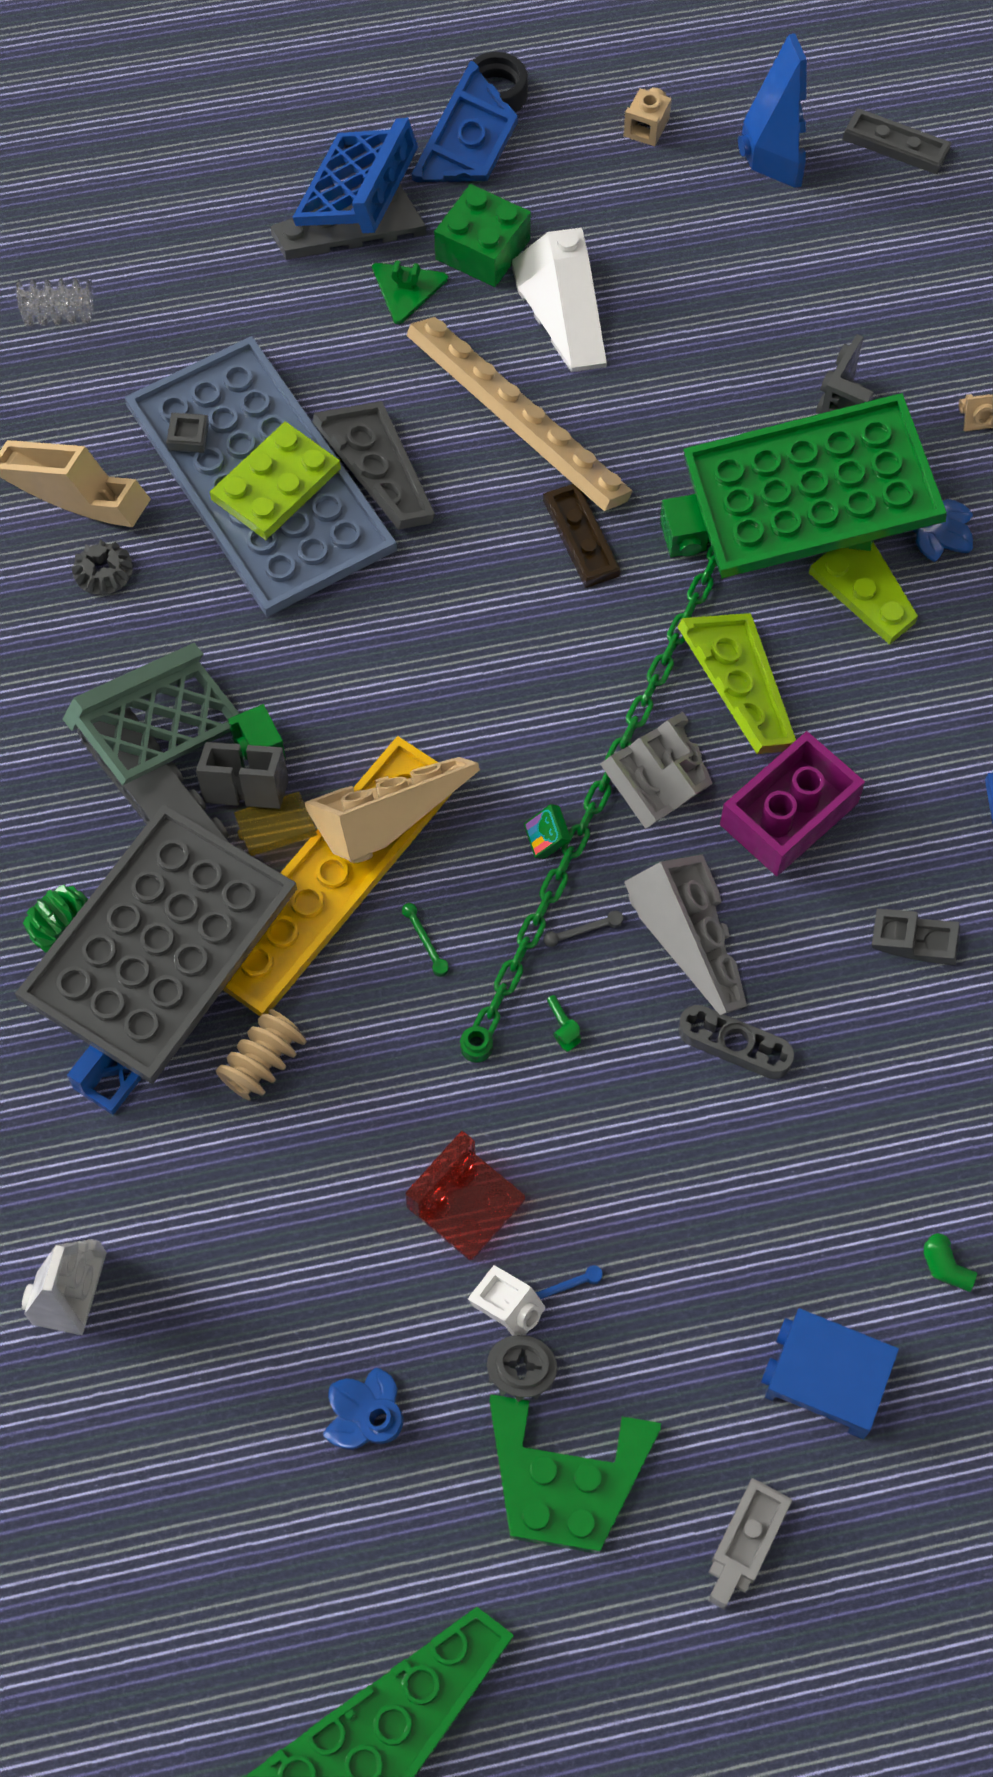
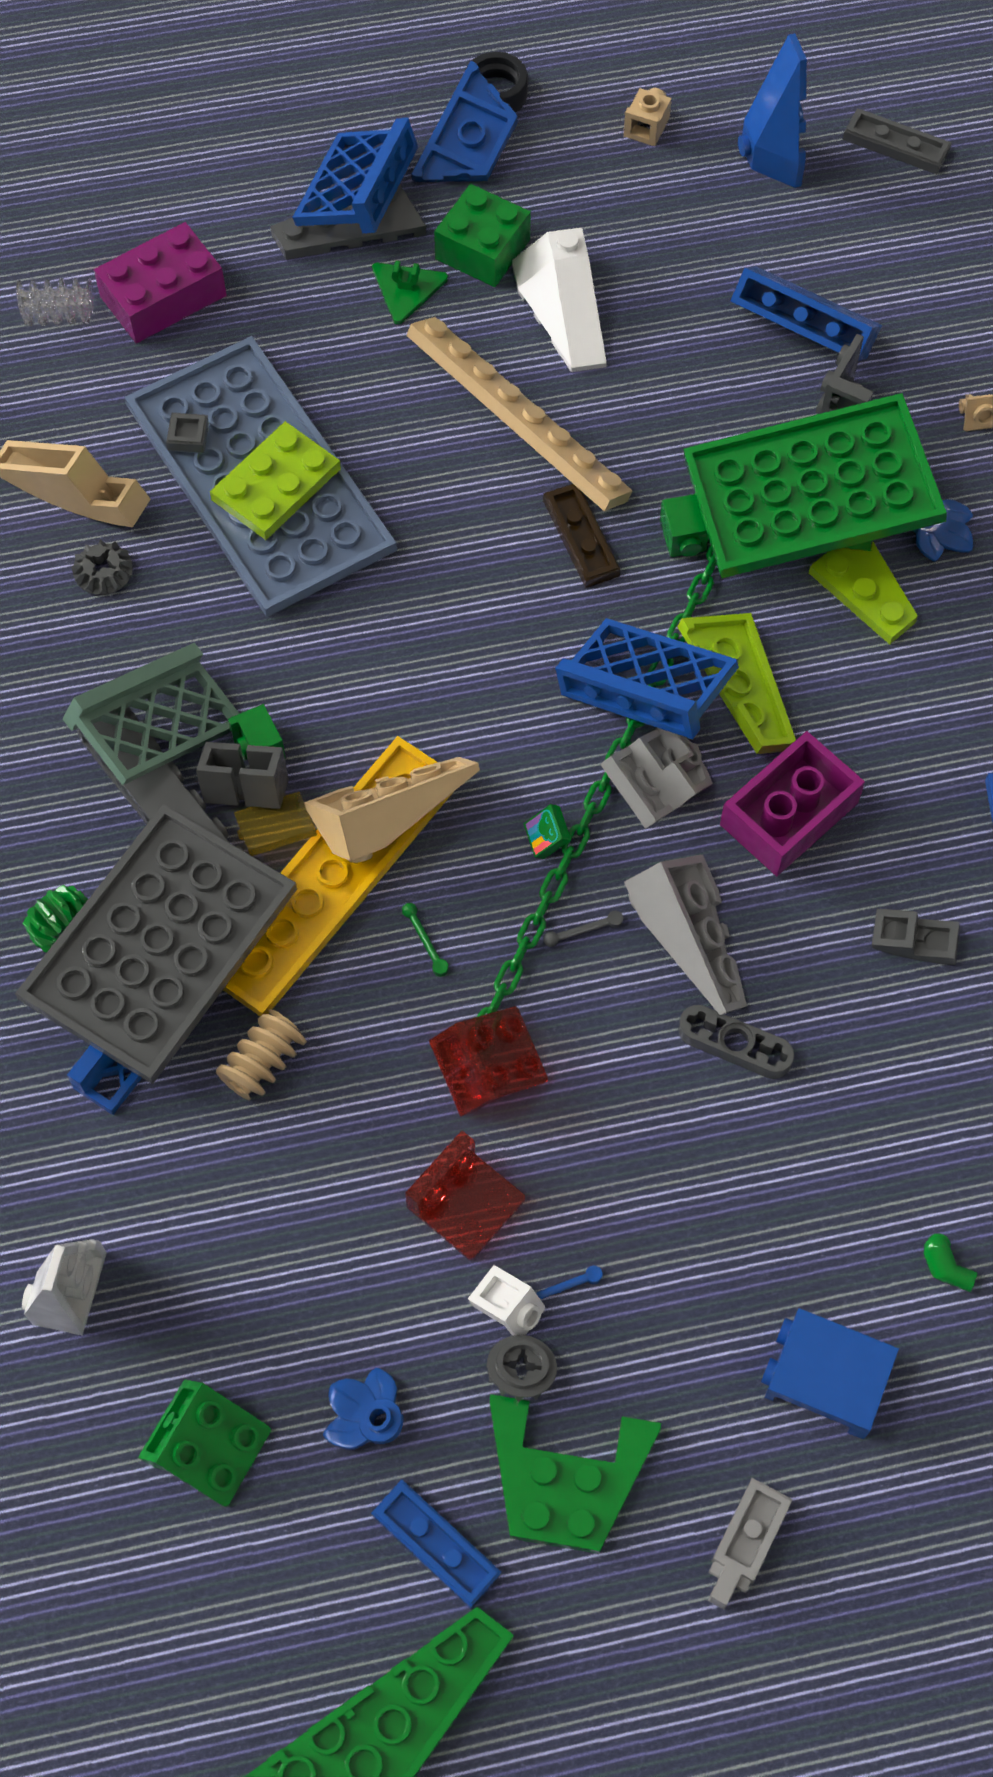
dark grey wing [312,401,435,530] -> none
green hand [547,995,581,1052] -> none
none -> magenta brick [94,222,227,344]
none -> green bracket [138,1379,271,1507]
none -> blue tile [371,1479,502,1609]
none -> clear red bracket [429,1006,548,1117]
none -> blue fence [555,618,739,739]
none -> blue brick [730,266,882,361]

